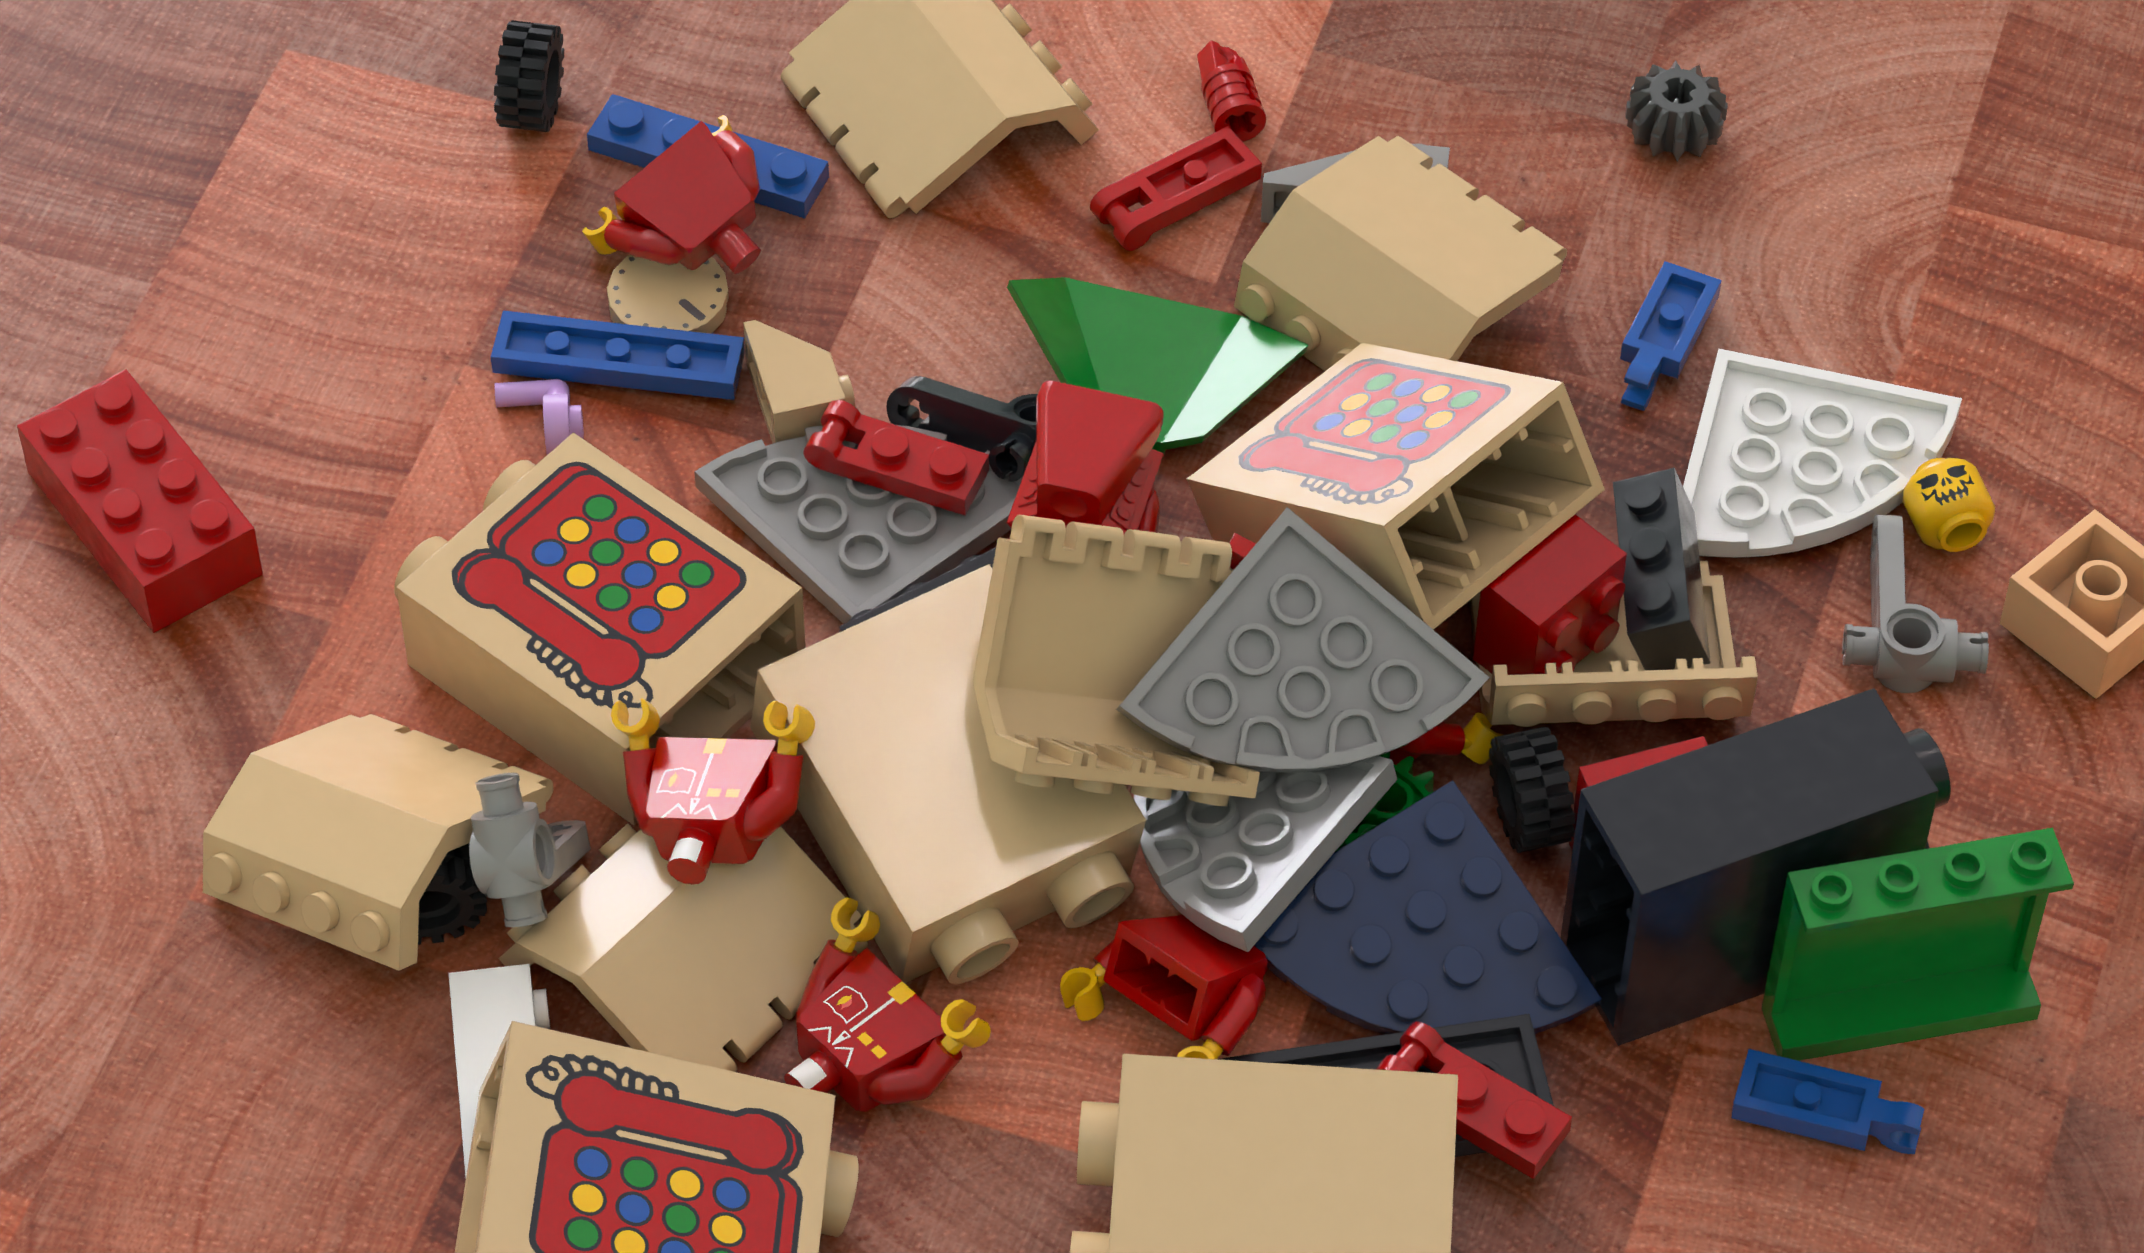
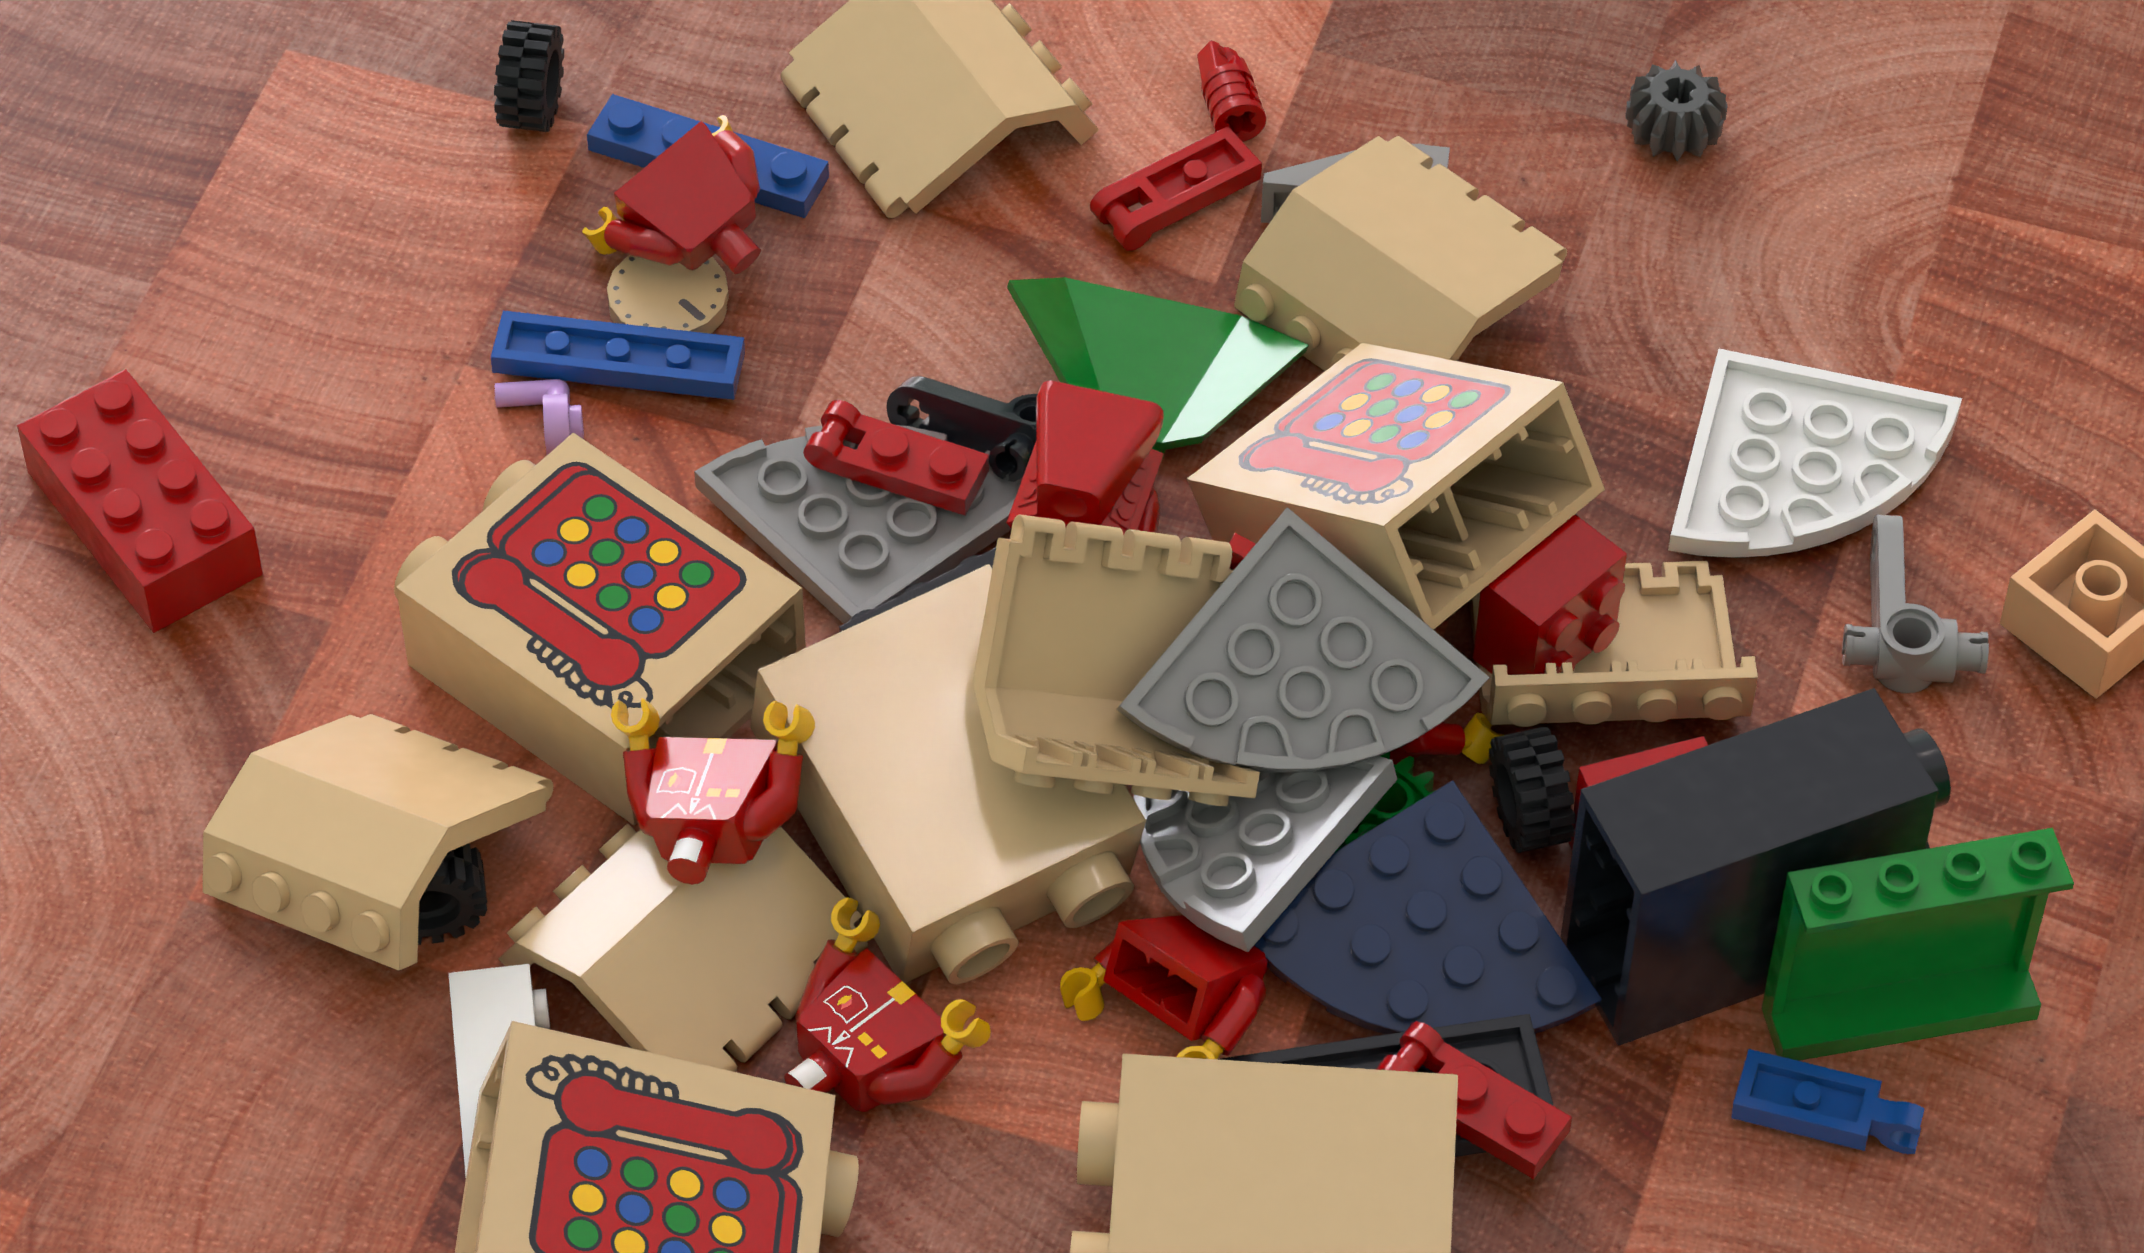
light grey piece [469,773,591,927] -> none
tan slope [743,320,856,444] -> none
black brick [1613,468,1711,670] -> none
blue plate [1620,261,1722,411] -> none
yellow head [1902,458,1995,552] -> none

